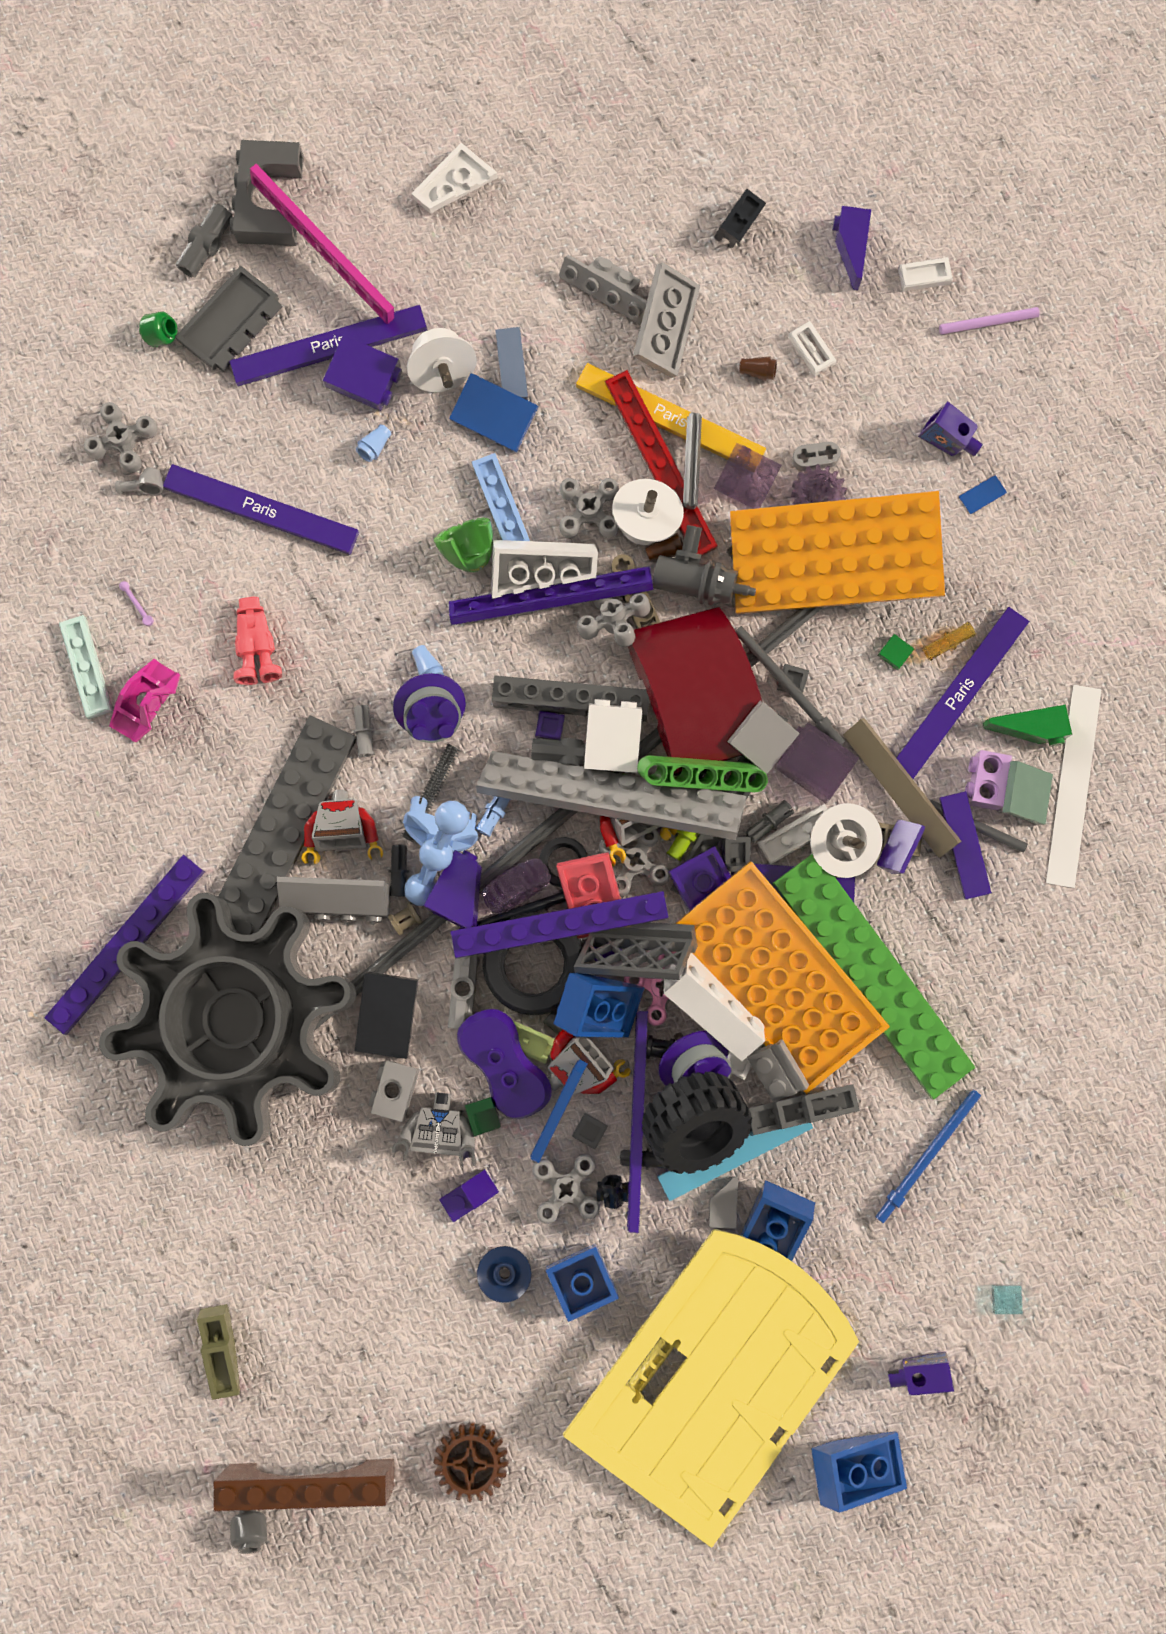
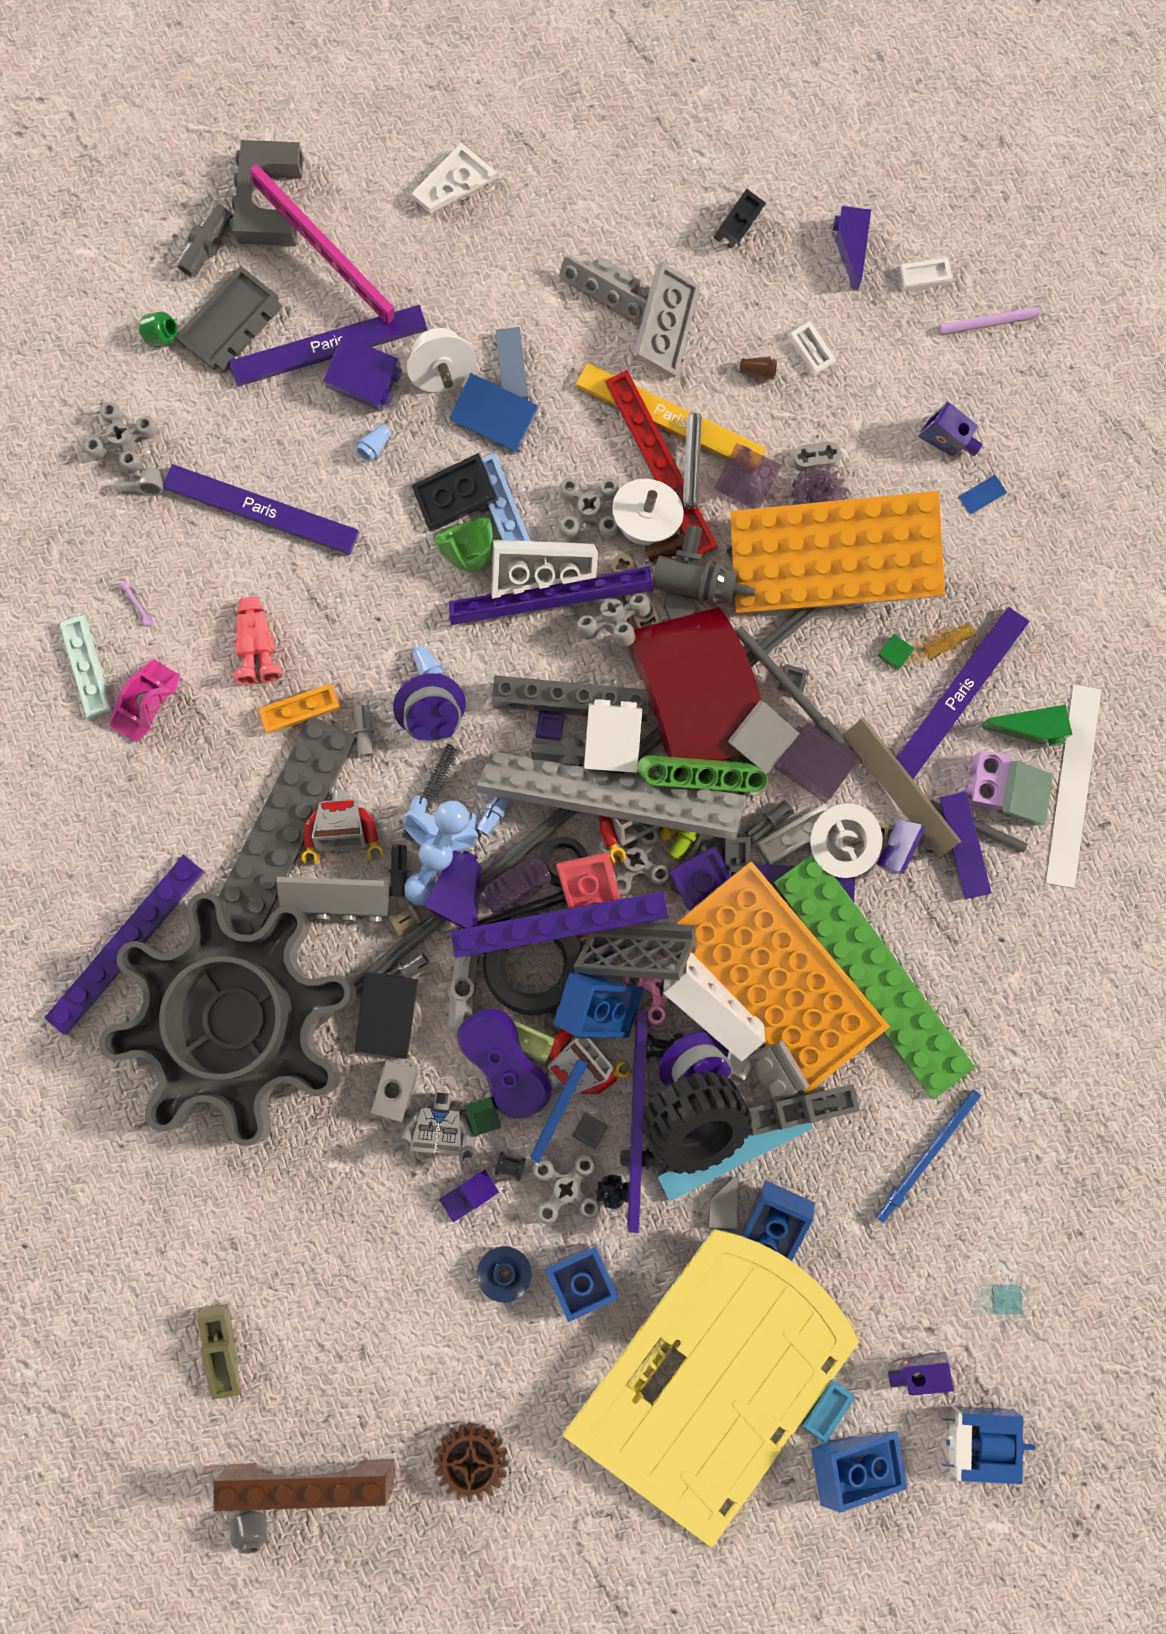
none -> light orange plate [258,683,341,734]
none -> dark grey axle [387,952,431,978]
none -> black tile [411,453,499,532]
none -> black bush [494,1151,526,1181]
none -> dark grey tile [664,592,696,620]
none -> dark azure tile [801,1379,856,1444]
none -> blue piece [941,1406,1035,1484]

